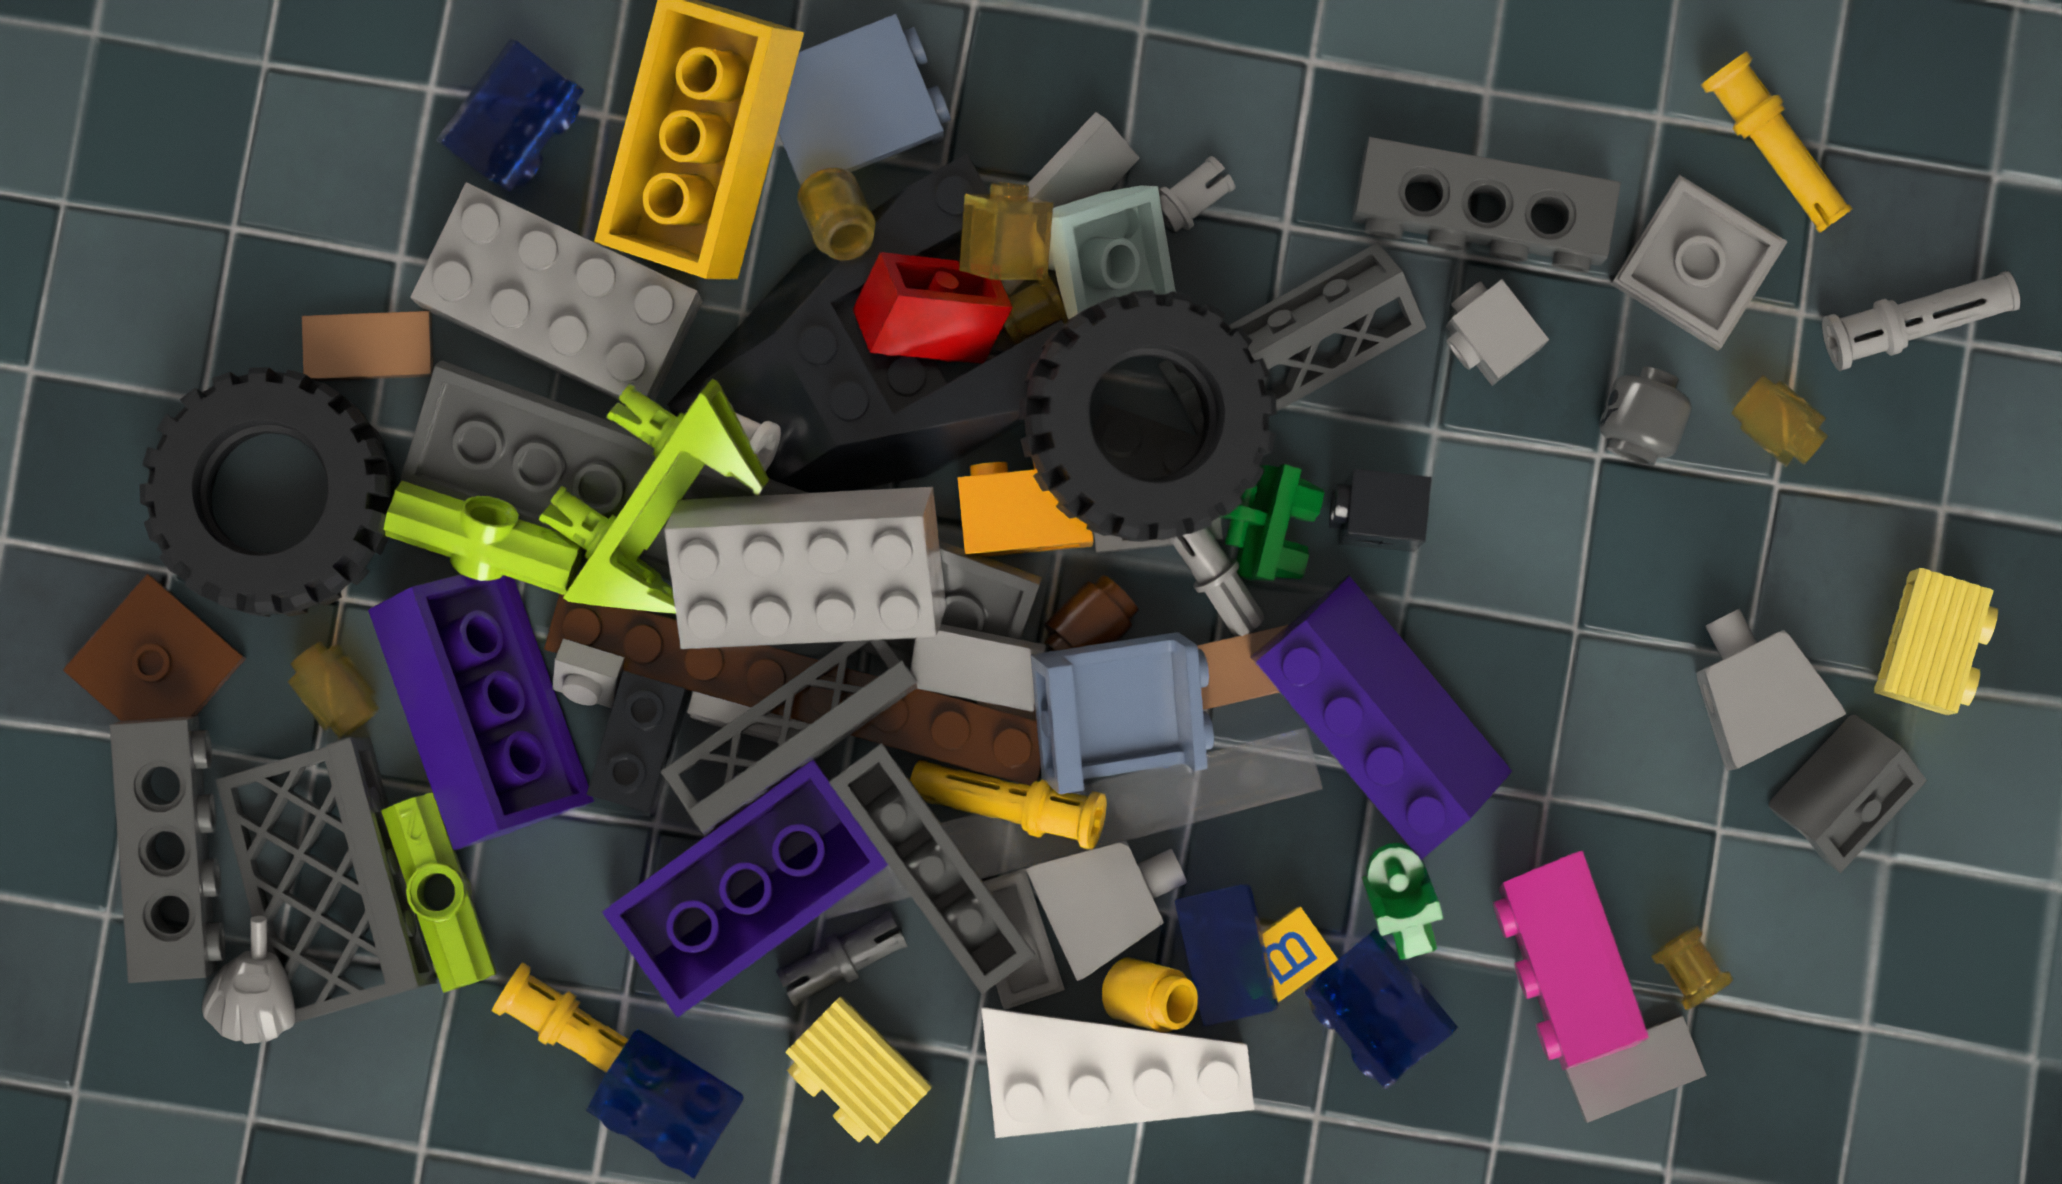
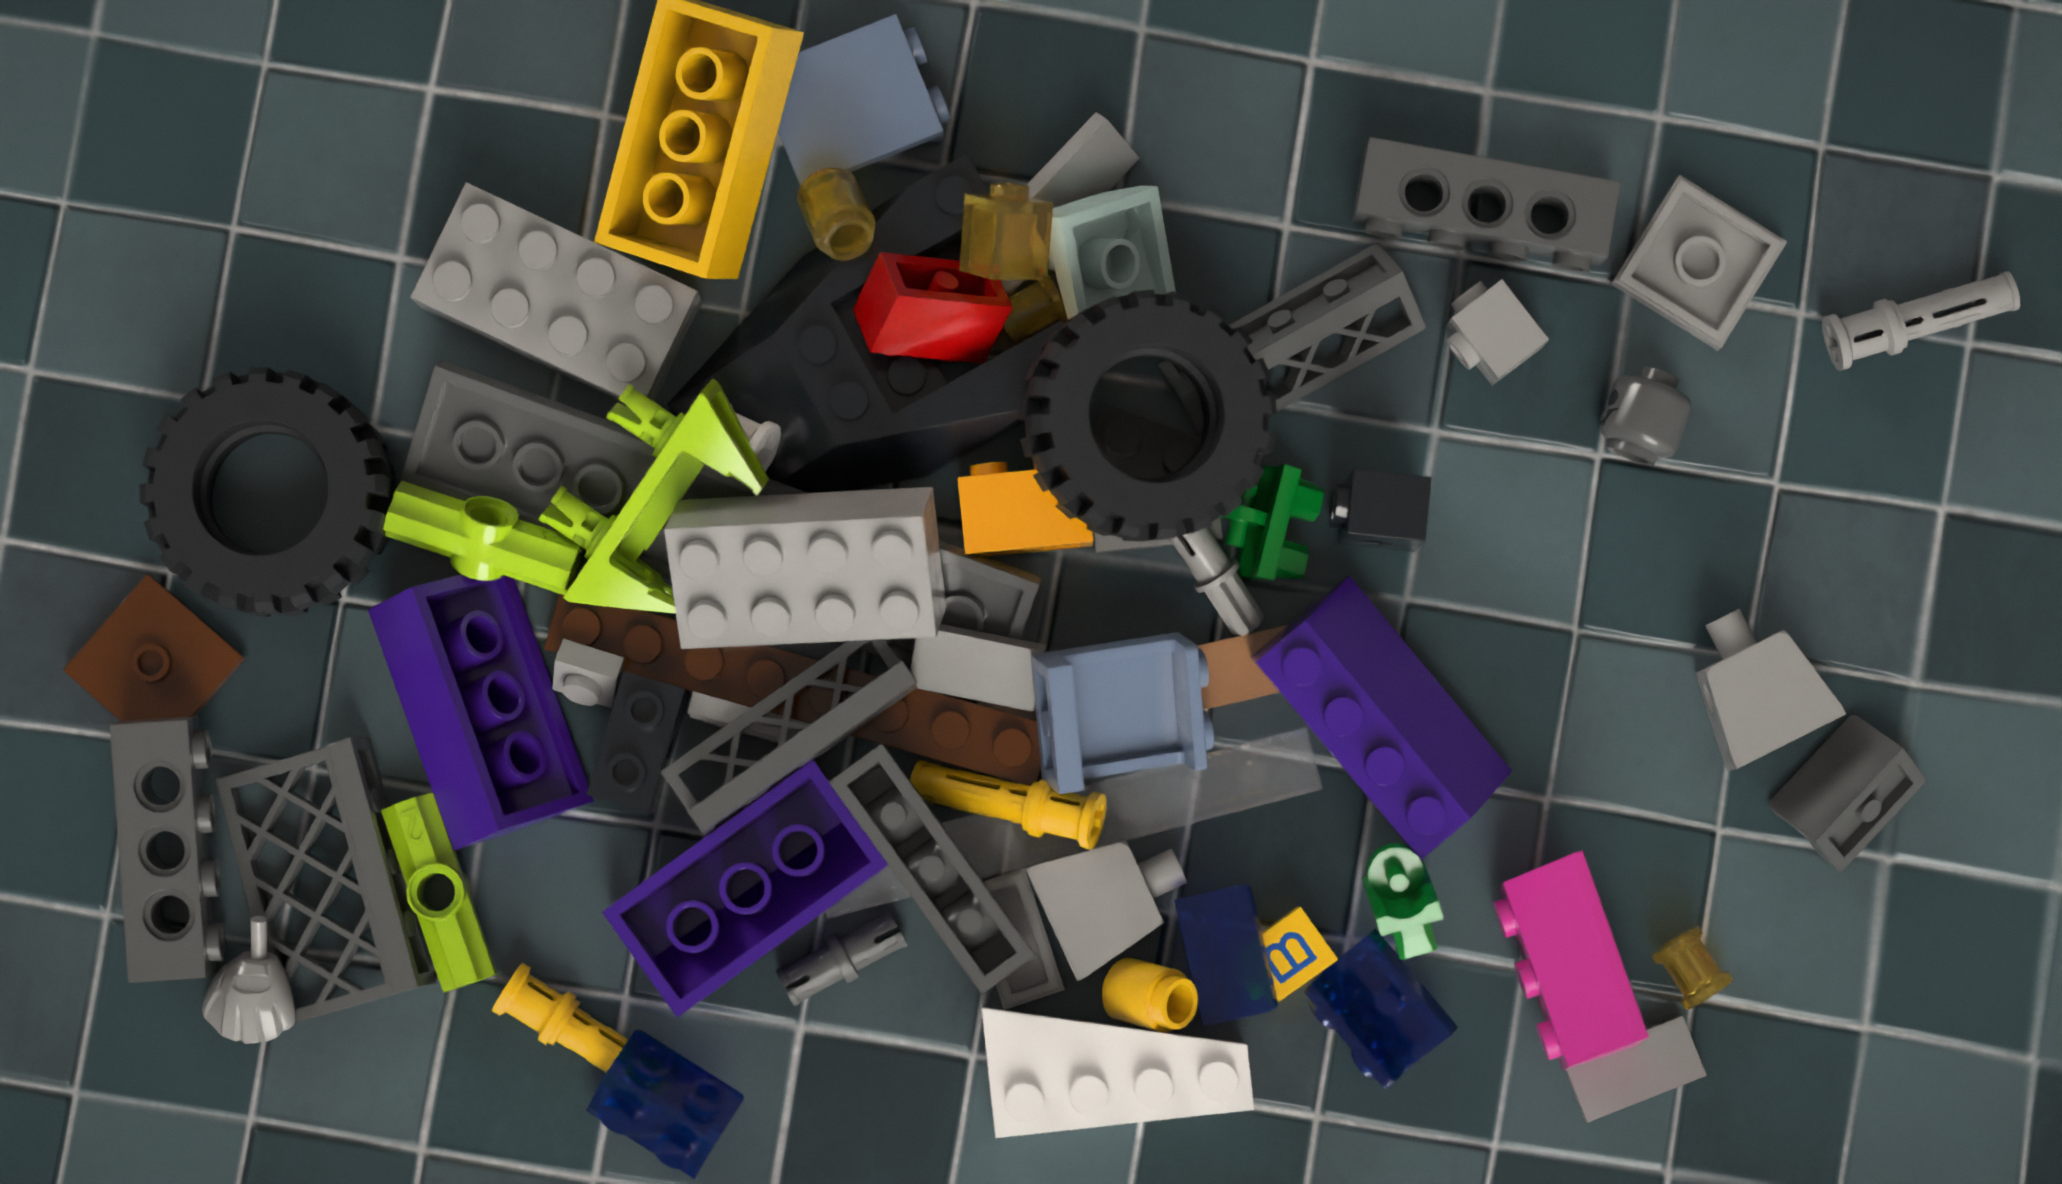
clear yellow brick [287,642,380,740] -> none
medium nougat tile [302,311,433,381] -> none
clear blue bracket [436,39,584,191] -> none
light yellow brick [785,996,933,1143] -> none
reddish brown brick [1044,575,1139,651] -> none
light grey pin [1158,156,1236,233] -> none
yellow pin [1701,51,1853,233] -> none
clear yellow brick [1731,375,1829,467] -> none
light yellow brick [1874,568,1998,715] -> none

